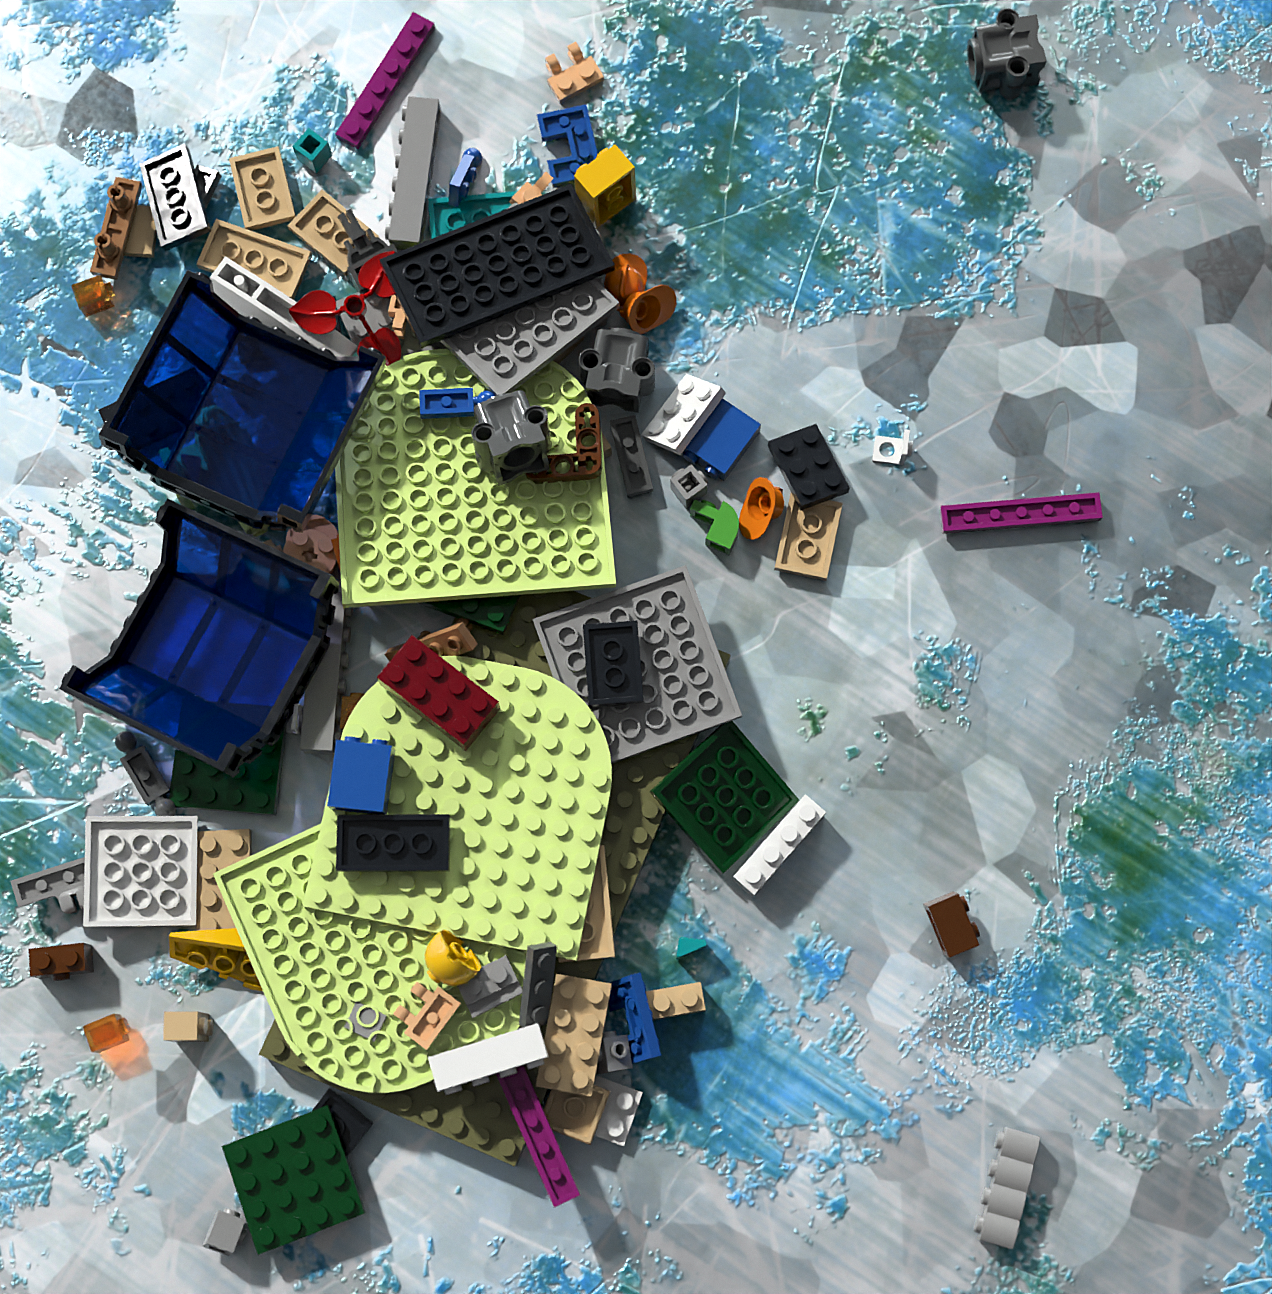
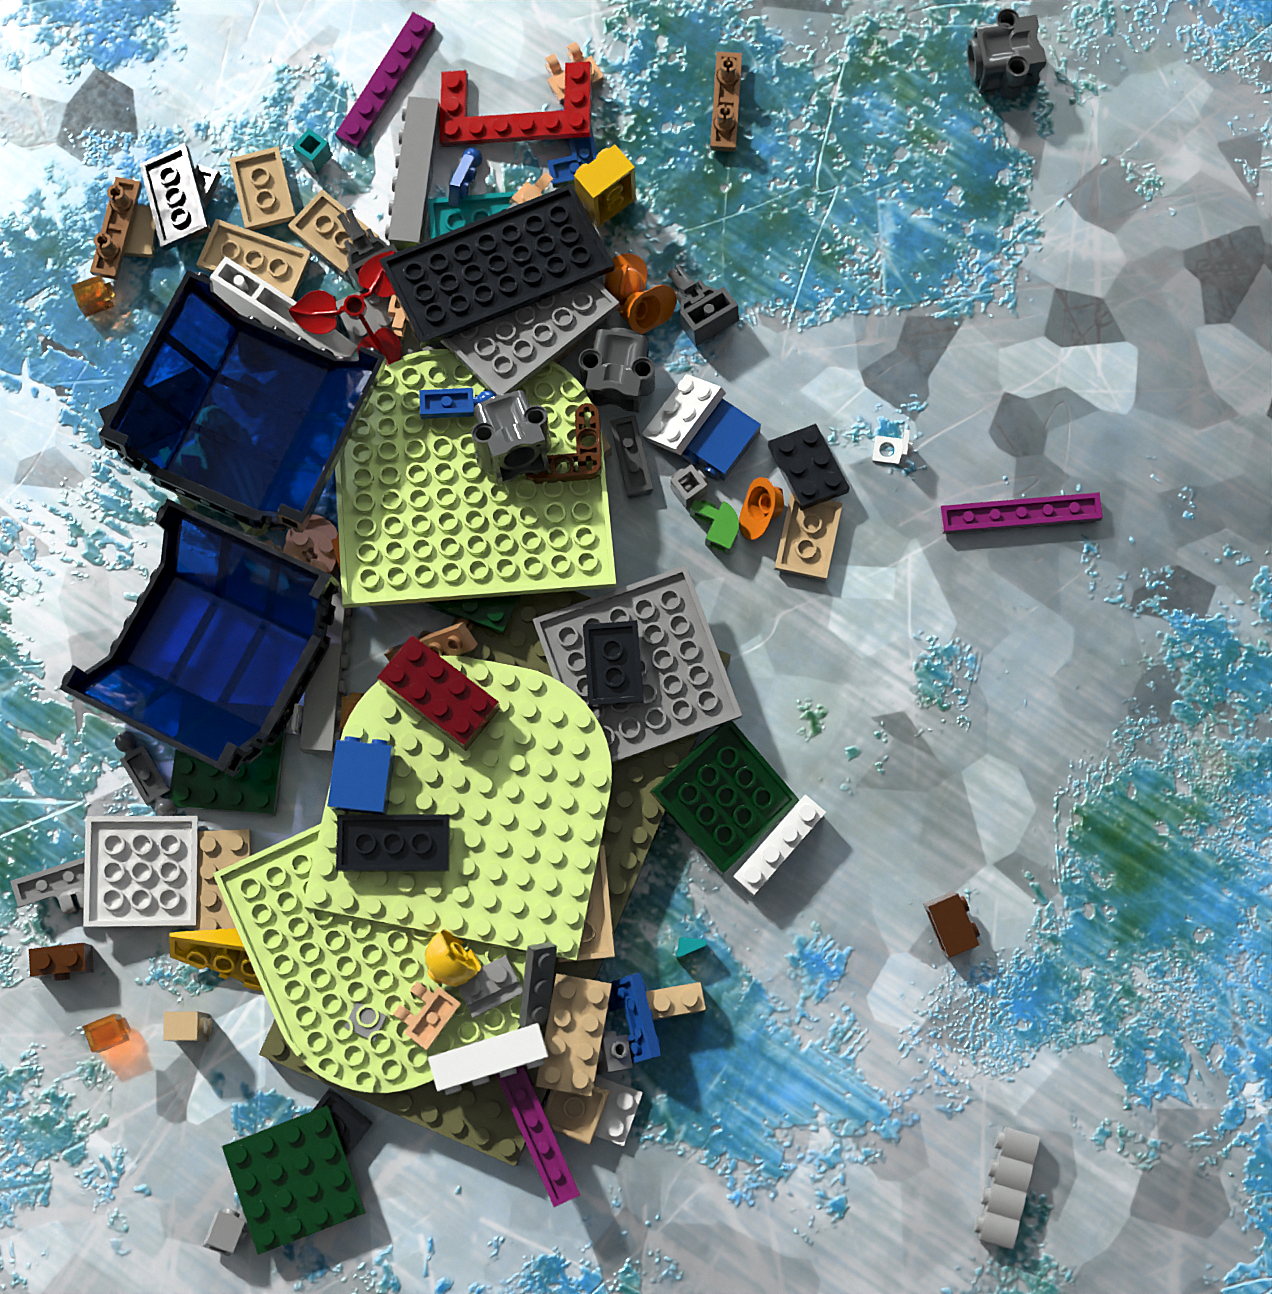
none -> red plate [439,61,592,147]
none -> dark grey brick [668,265,739,346]
none -> medium nougat plate [710,52,742,152]

